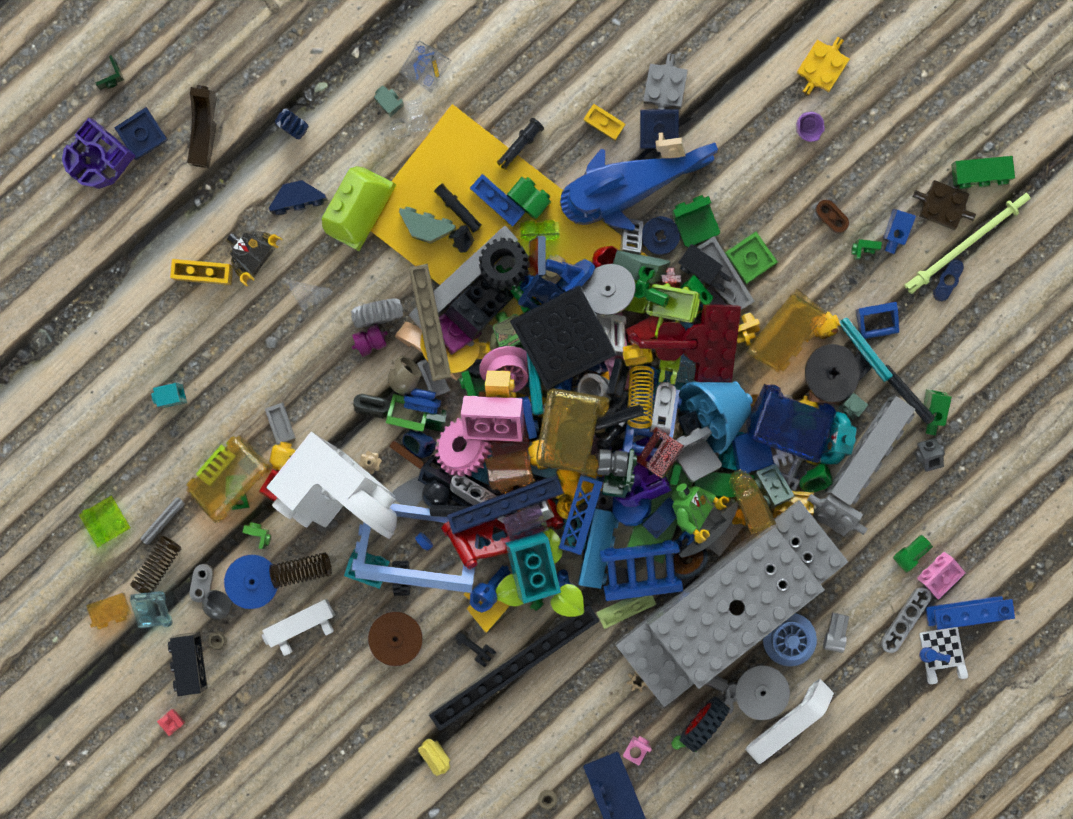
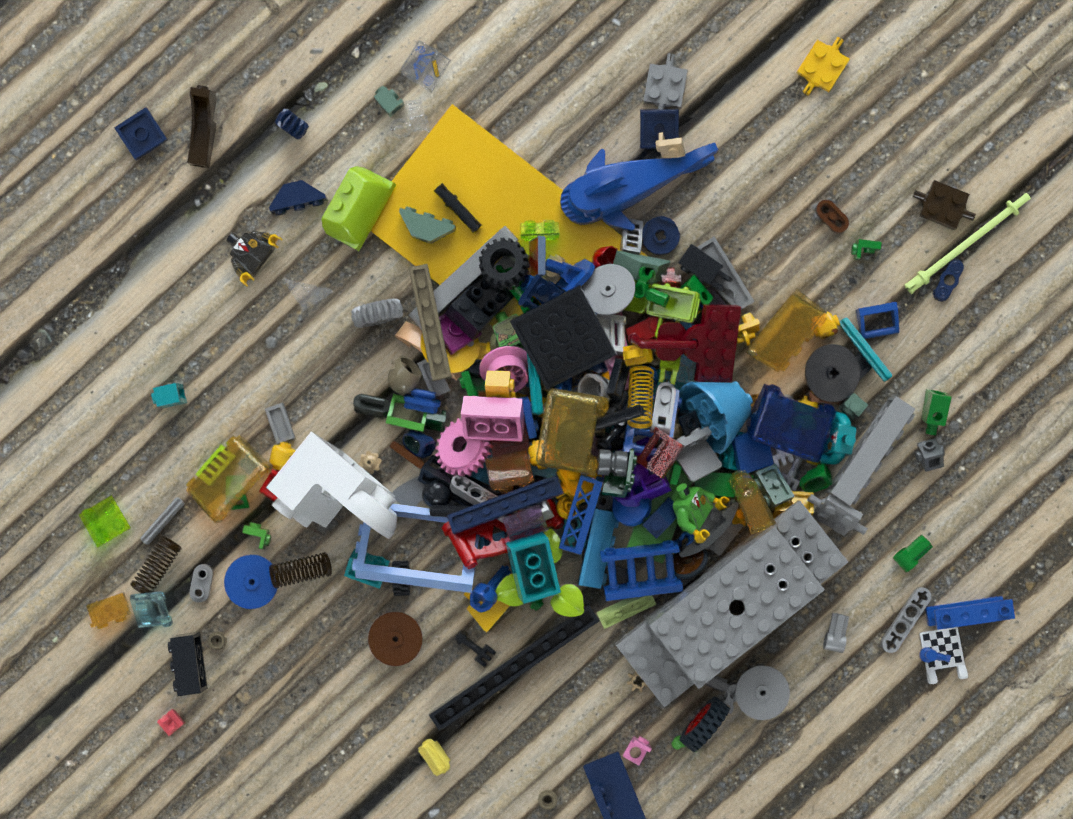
dark purple connector [62,118,136,189] -> none
dark green bracket [95,55,124,90] -> none
yellow brick [170,259,233,285] -> none
dark grey hair [202,590,233,620] -> none
white brick [262,598,335,656] -> none
magenta wheel [352,324,388,357] -> none
blue tile [415,532,434,551] -> none
black tile [449,225,474,253] -> none
blue plate [470,174,525,227] -> none
black pin [497,118,544,170] -> none
green brick [507,177,551,220] -> none
blue arm [557,569,579,588] -> none
yellow plate [583,104,626,141] -> none
green bracket [671,195,720,247] -> none
bright green tile [725,232,778,284] -> none
white beam [745,679,834,764] -> none
light blue piece [763,613,817,666] -> none
medium lavender hair [796,111,825,142] -> none
blue torso [883,209,916,254] -> none
black axle [885,365,935,424] -> none
bright pink bracket [917,552,965,600] -> none
green brick [951,156,1015,189] -> none

